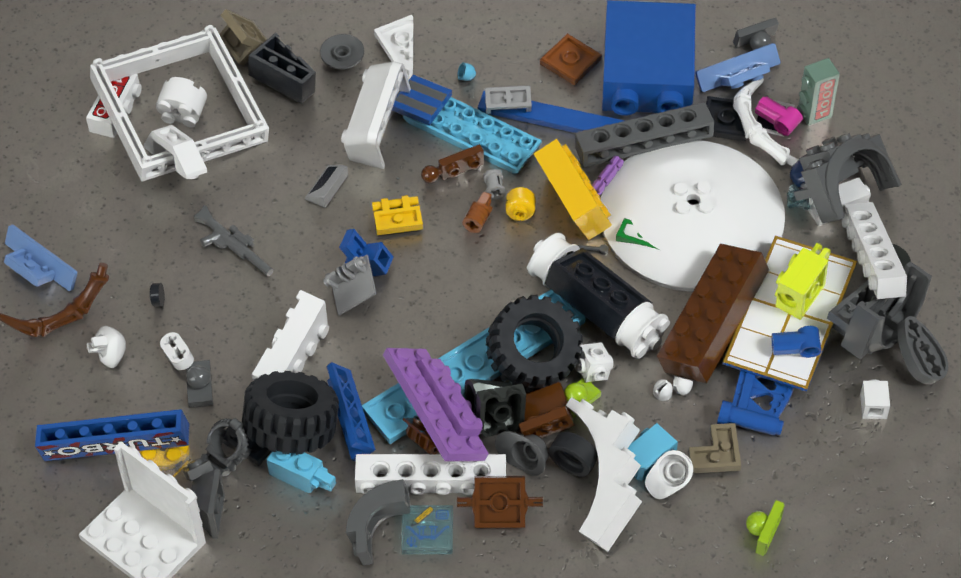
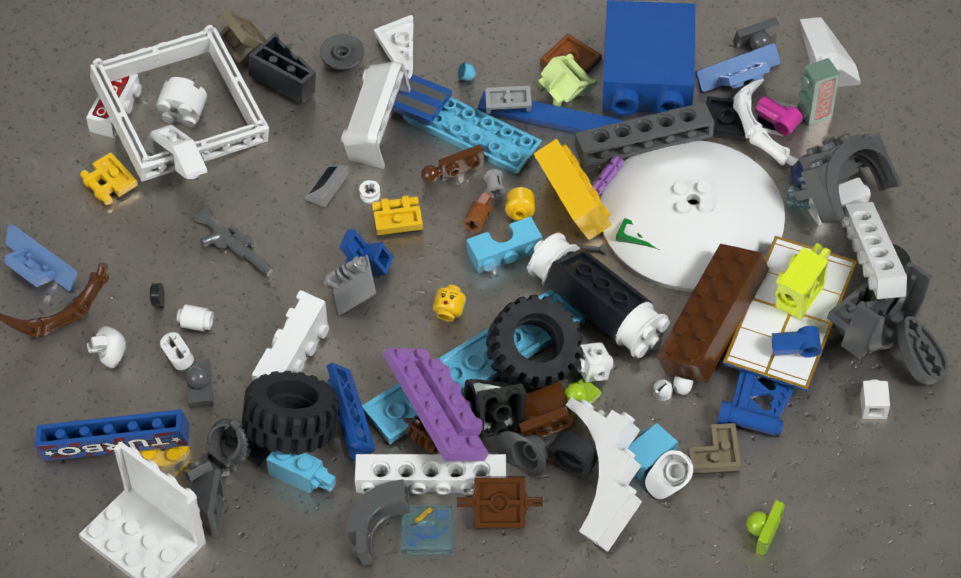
none -> yellow plate [80,152,138,205]
none -> white brick [177,304,214,332]
none -> white bush [359,180,380,204]
none -> yellow head [432,285,466,322]
none -> medium azure arch [466,216,542,274]
none -> yellowish green piece [536,54,598,107]
none -> white wedge [799,17,861,87]

